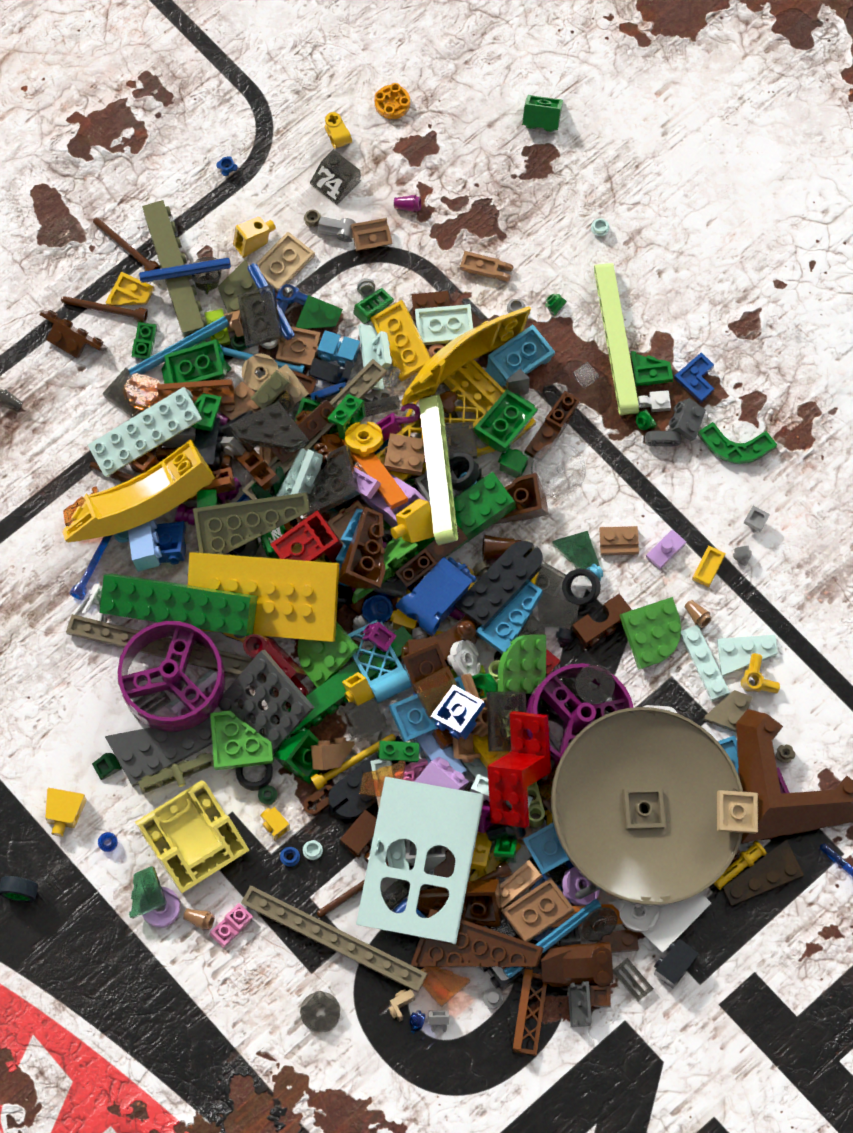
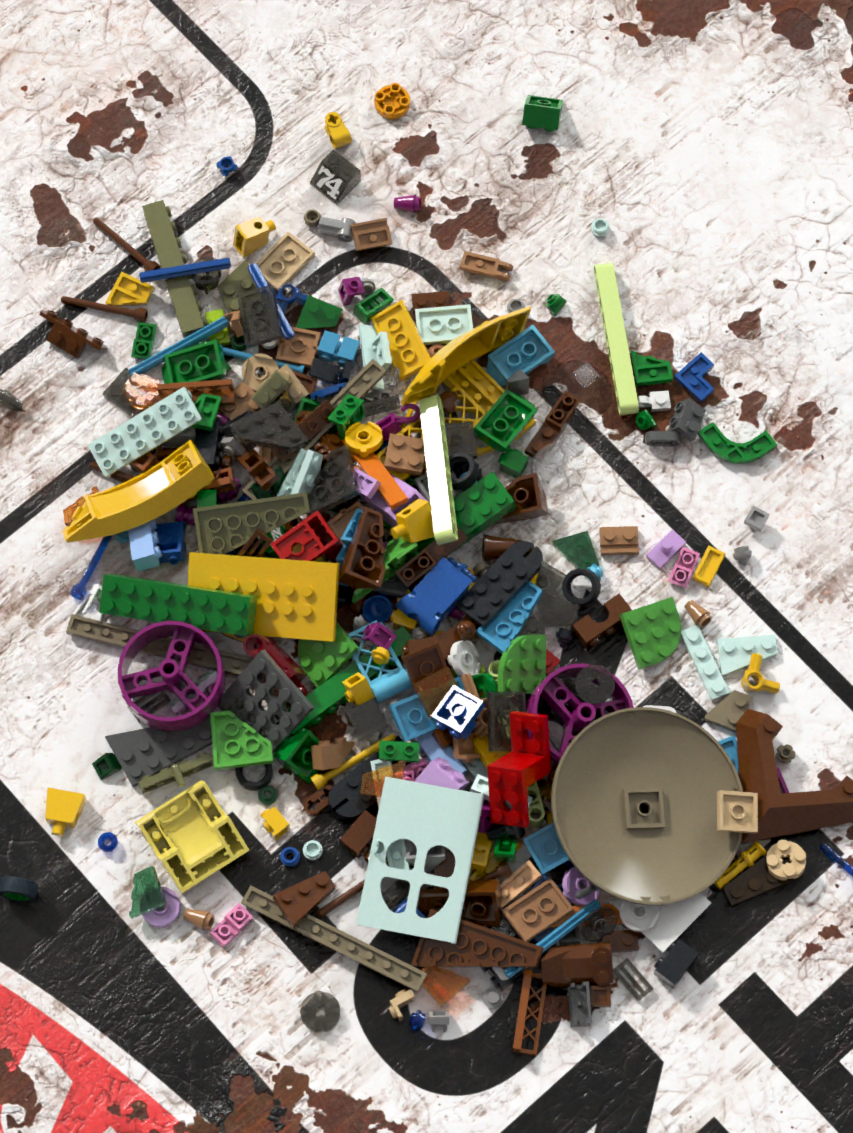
none -> reddish brown tile [237,528,273,557]
none -> reddish brown wing [273,871,335,929]
none -> magenta bracket [338,277,365,306]
none -> yellow plate [371,647,390,665]
none -> bright pink slope [668,547,700,588]
none -> tan plate [766,840,806,881]

